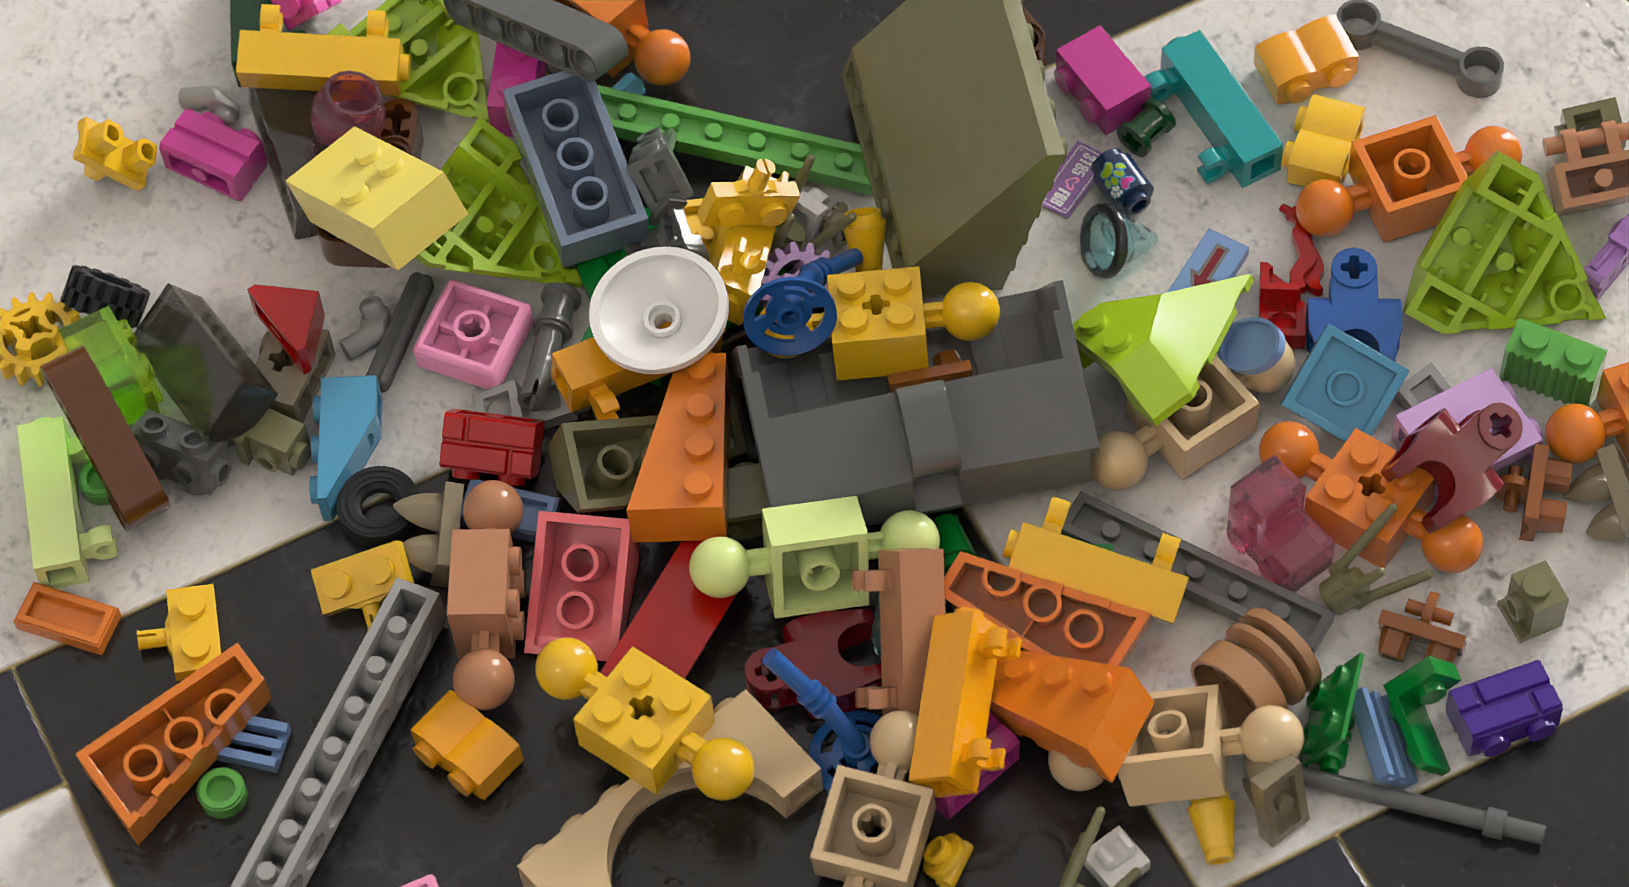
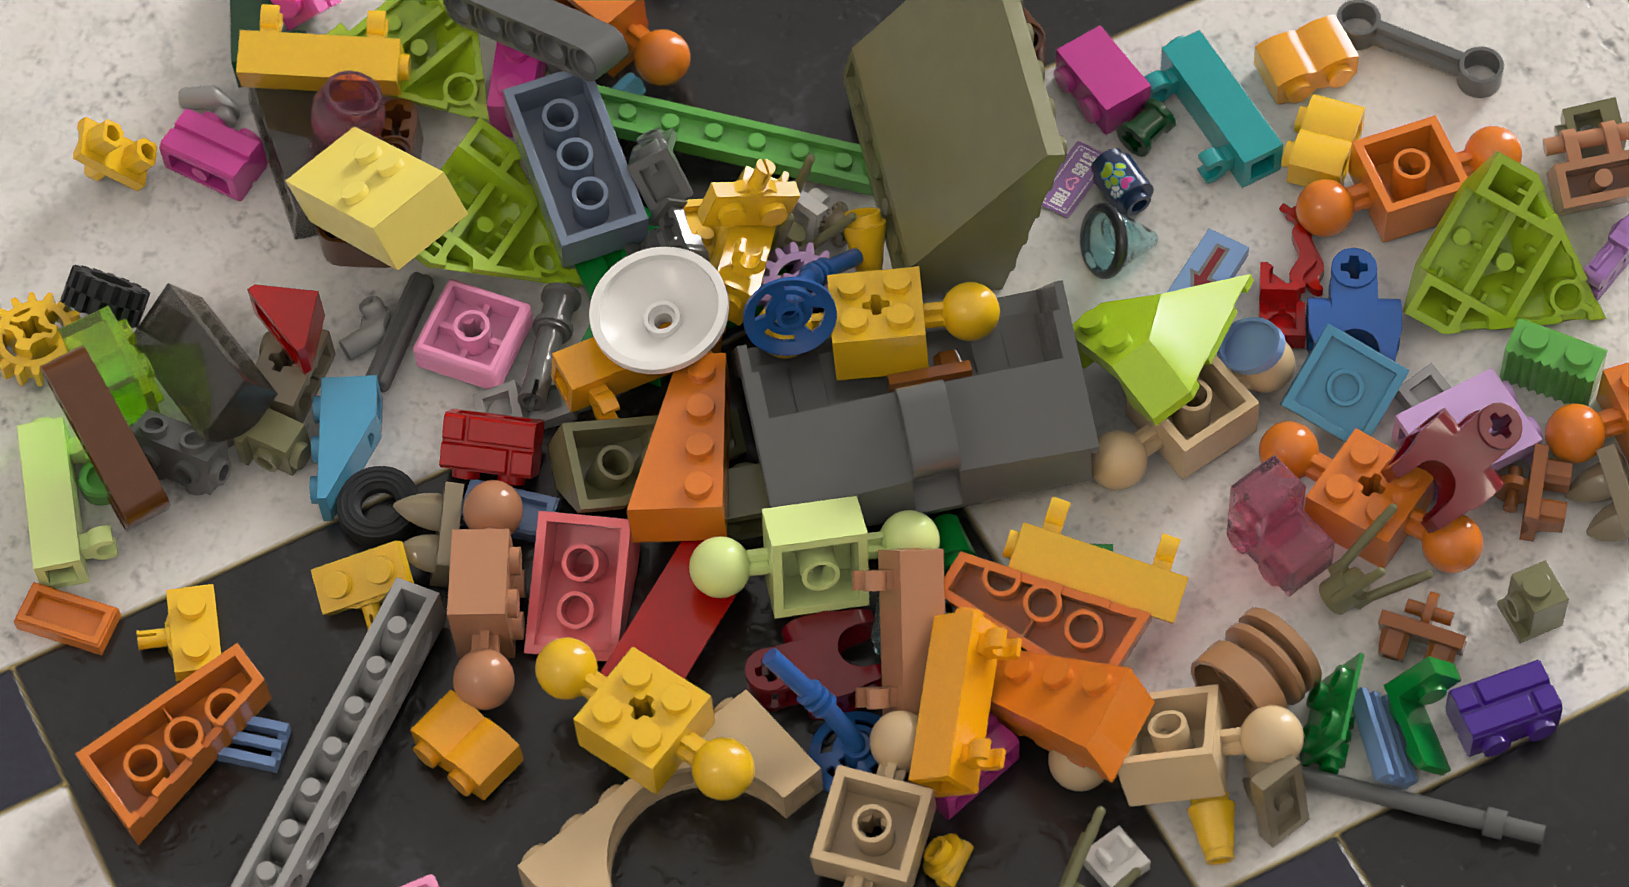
bright green tile [197,768,248,819] -> none
dark grey plate [1061,491,1335,654] -> none

